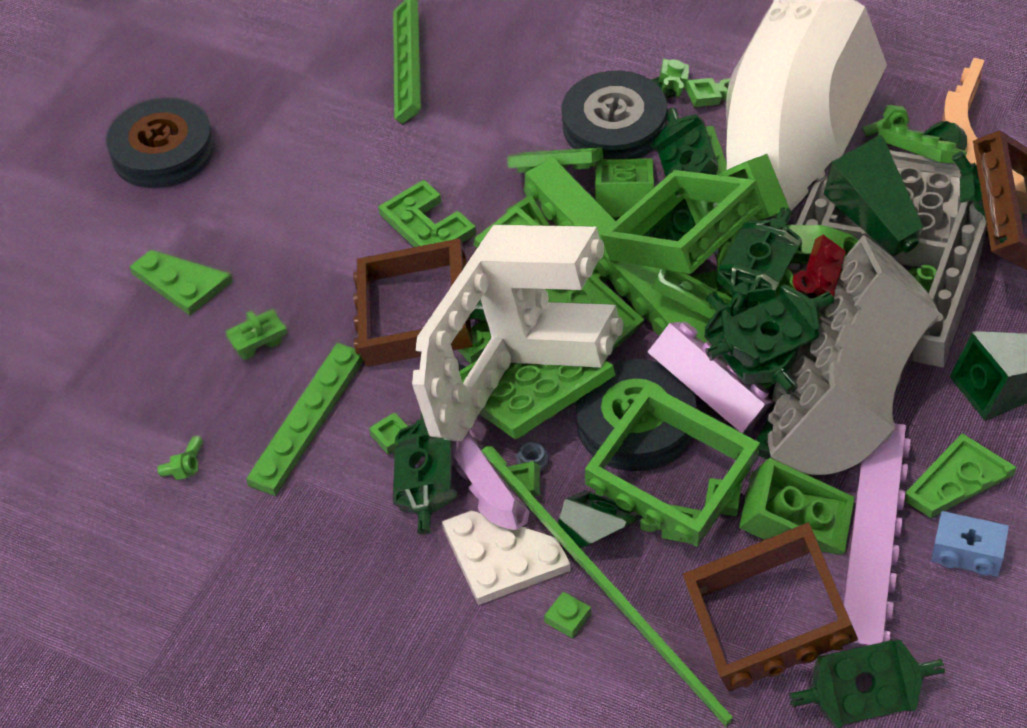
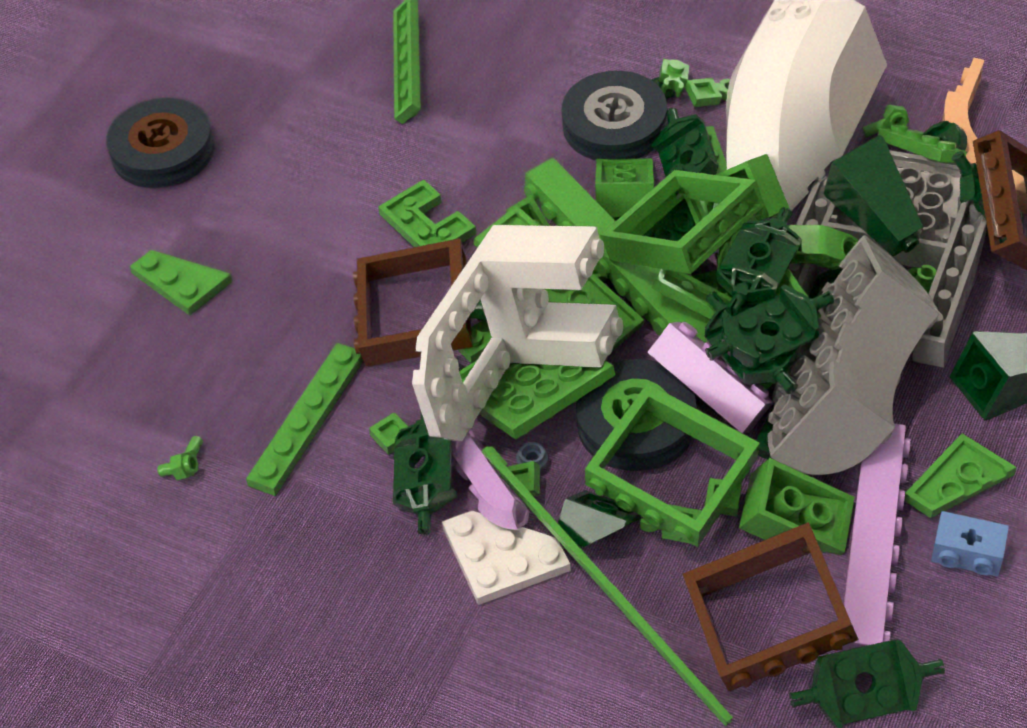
bright green hips [225,309,288,360] -> none
bright green plate [507,147,603,173] -> none
bright green plate [544,592,591,639] -> none
dark red hinge [792,234,846,297] -> none

